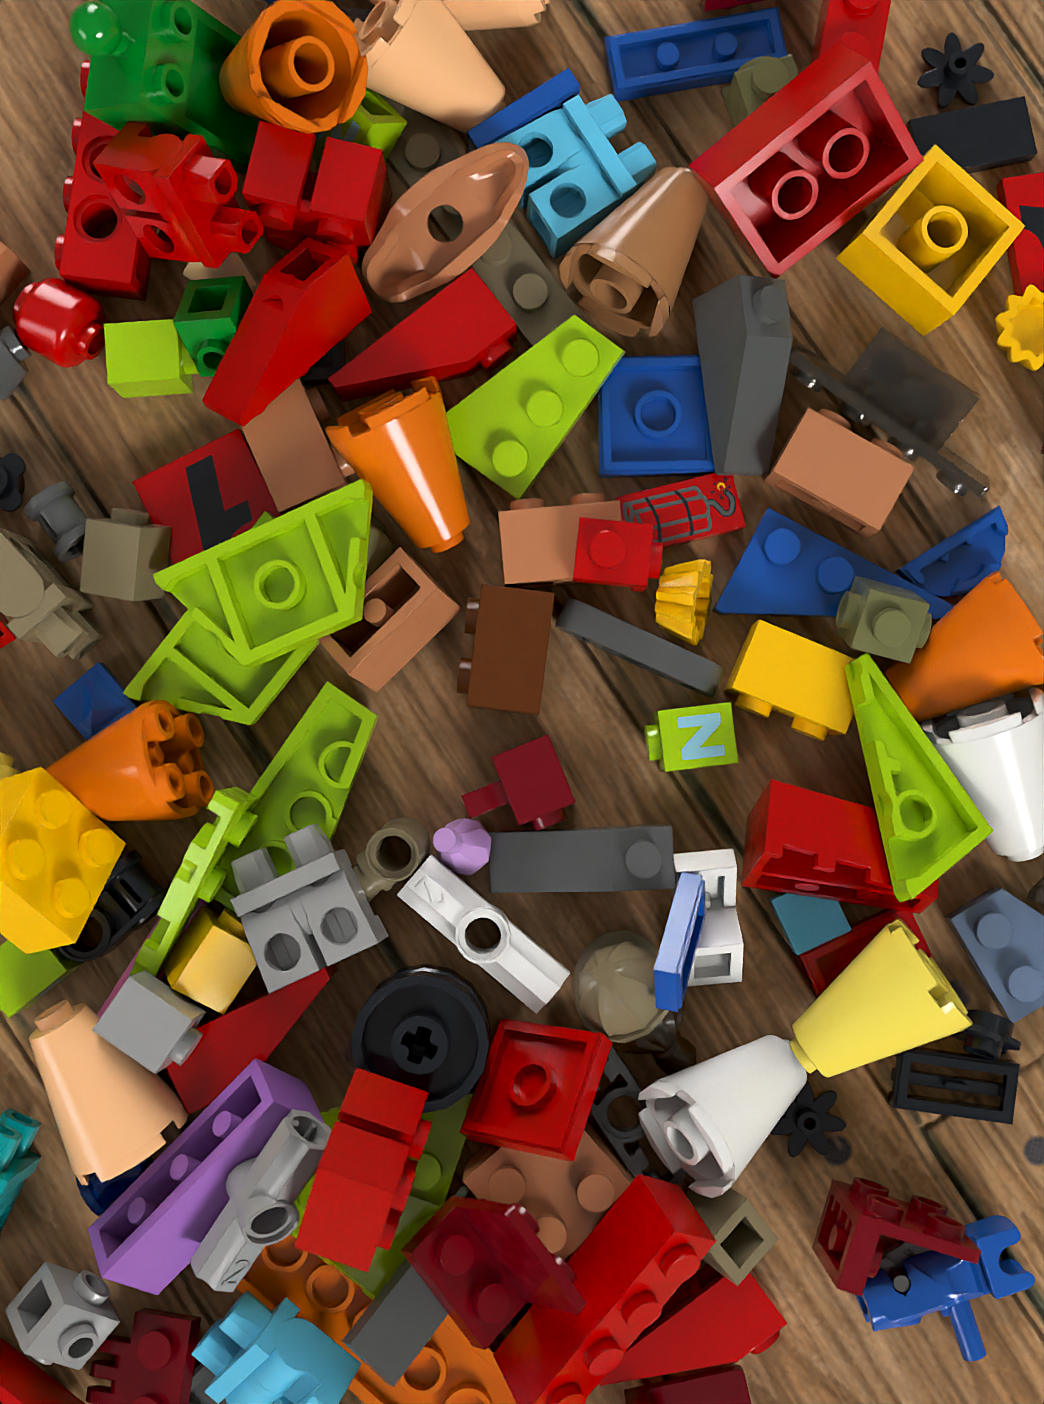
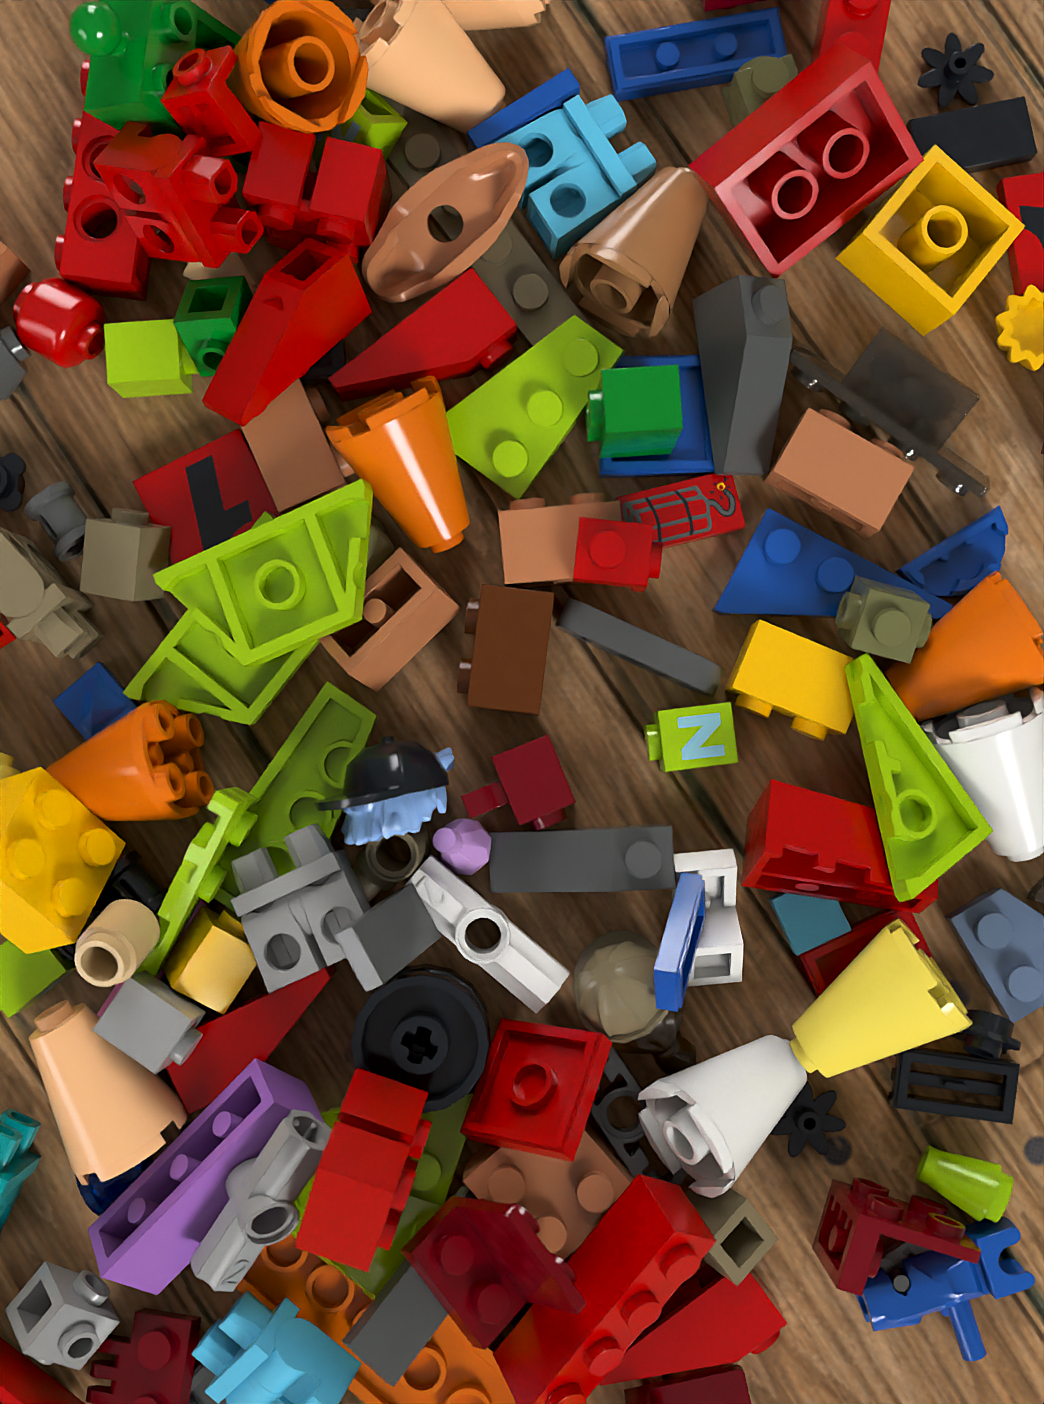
yellow piece [654,559,714,646] -> none
none -> tan brick [75,899,160,987]
none -> red bracket [160,46,262,158]
none -> hair [315,736,454,845]
none -> dark grey tile [335,883,441,992]
none -> green brick [585,364,683,459]
none -> lime cone [915,1145,1014,1223]

